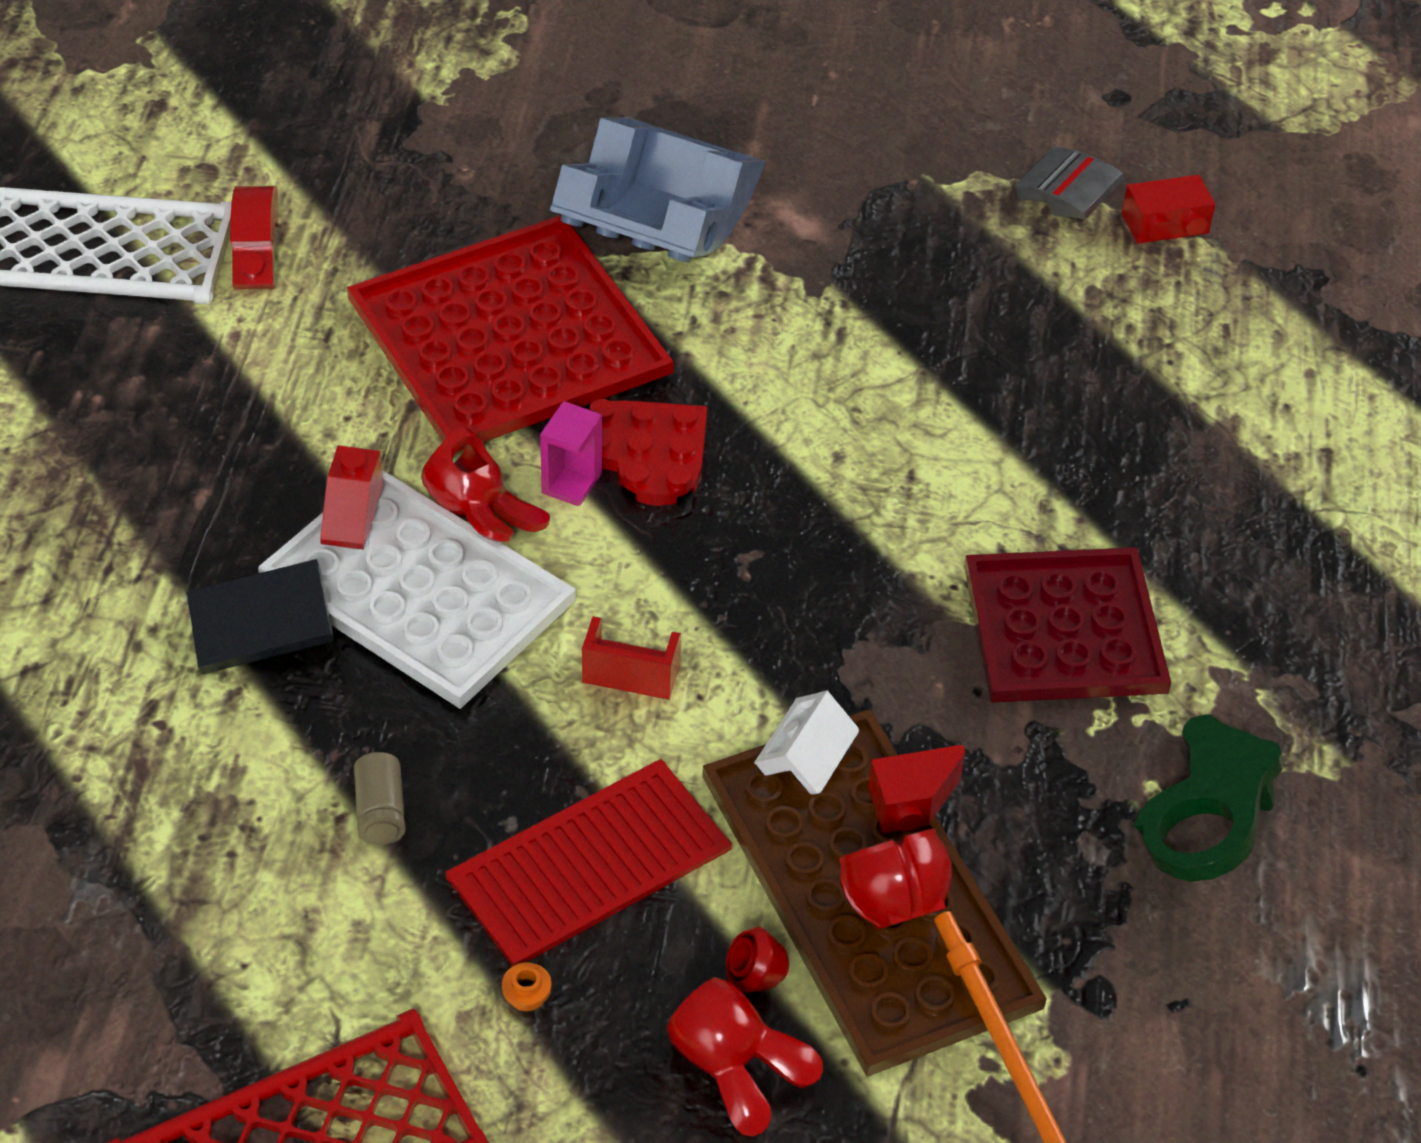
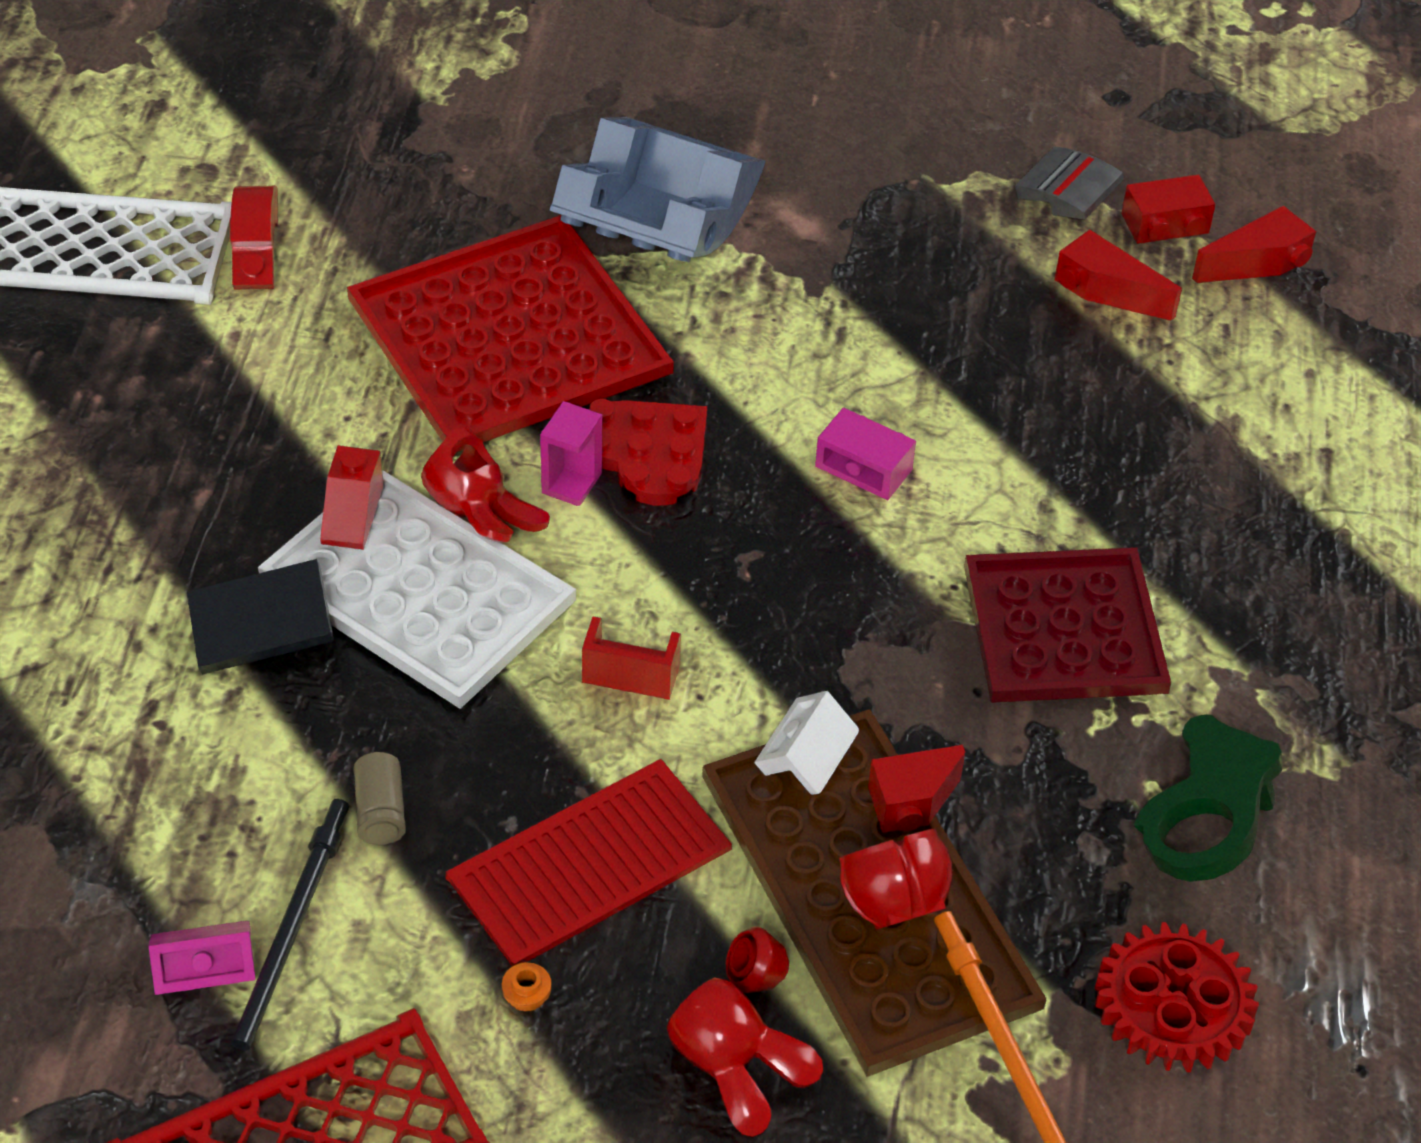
none -> dark pink panel [148,921,256,995]
none -> black bar [231,799,350,1051]
none -> dark pink brick [815,407,916,500]
none -> red slope [1055,229,1182,321]
none -> red gear [1095,922,1259,1072]
none -> red slope [1192,205,1316,283]

